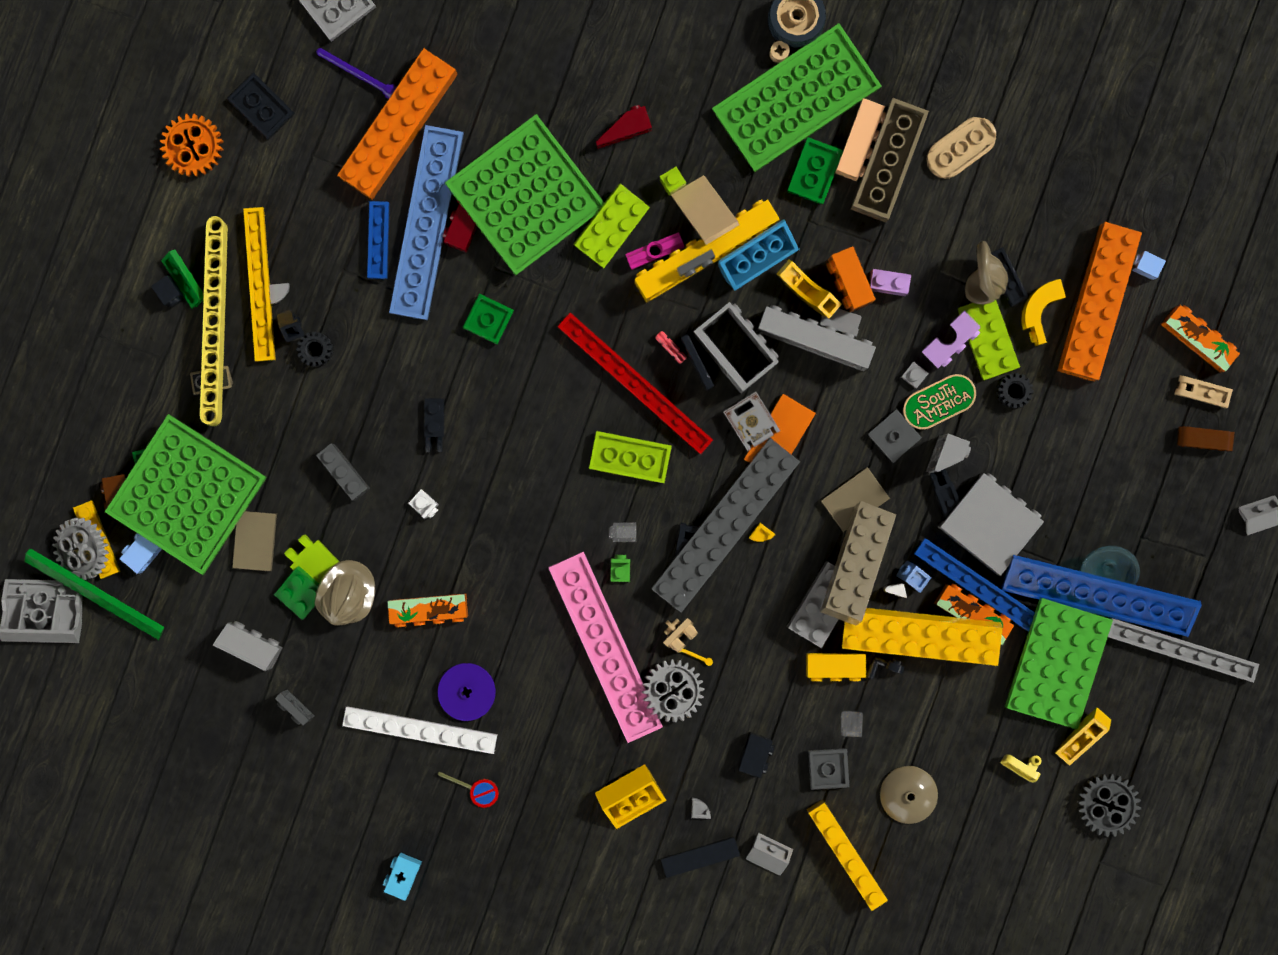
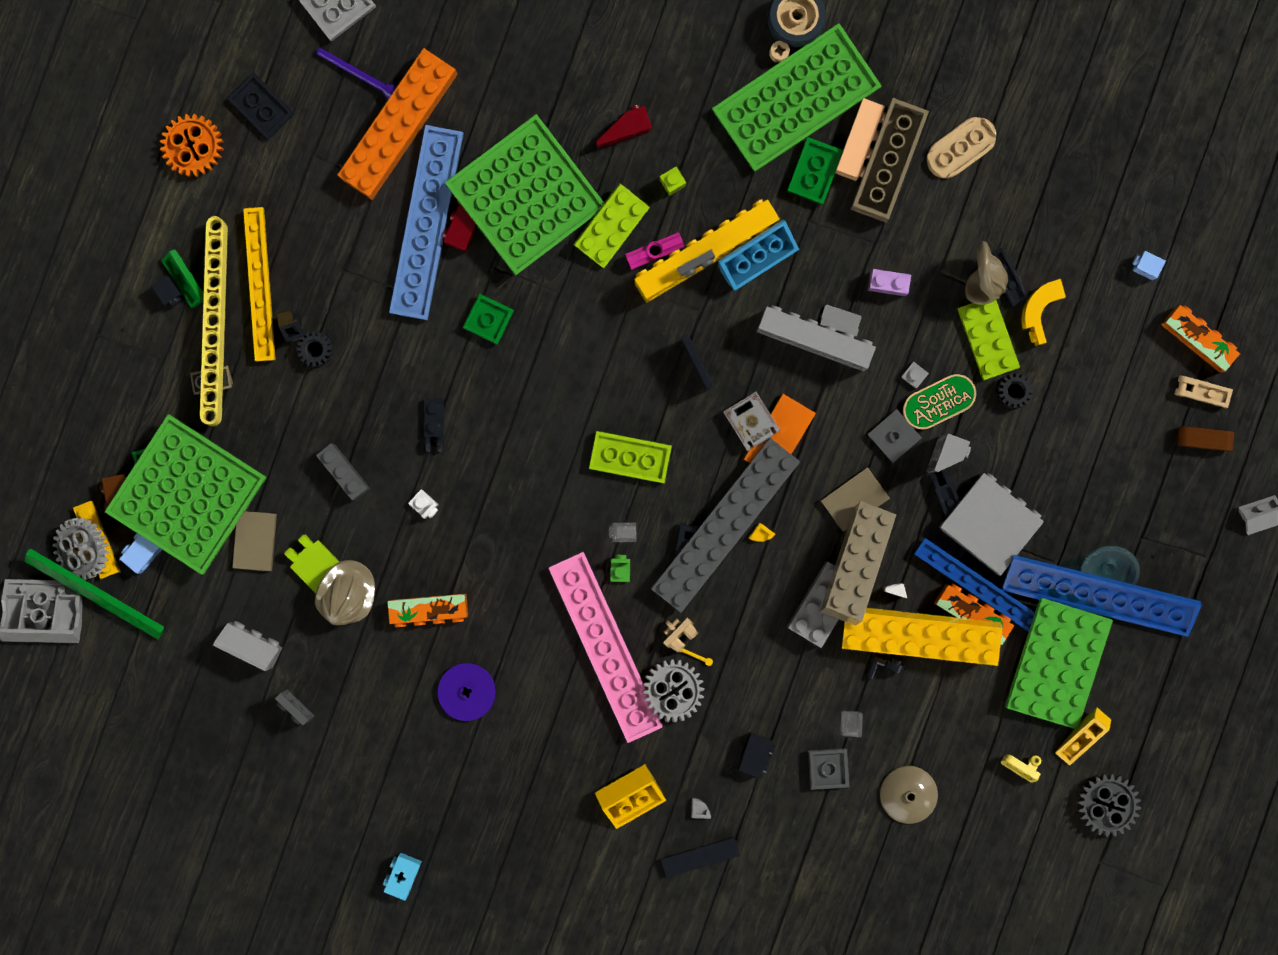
light grey tile [269,283,290,304] -> none
green plate [274,566,319,620] -> none
white plate [343,706,498,754] -> none
blue plate [367,201,390,279] -> none
piece [438,772,499,808] -> none
red plate [558,313,713,454] -> none
coral axle [655,331,687,364] -> none
tan tile [671,175,739,245] -> none
light grey hose [693,302,779,393] -> none
light grey panel [746,833,793,875] -> none
yellow arch [777,260,842,319] -> none
yellow brick [806,653,866,681] -> none
yellow brick [806,799,888,911] -> none
orange brick [827,246,876,312] -> none
medium blue bracket [896,561,932,593] -> none
lavender arch [922,310,981,368] -> none
orange brick [1057,222,1142,382] -> none
light grey plate [1108,618,1259,683] -> none

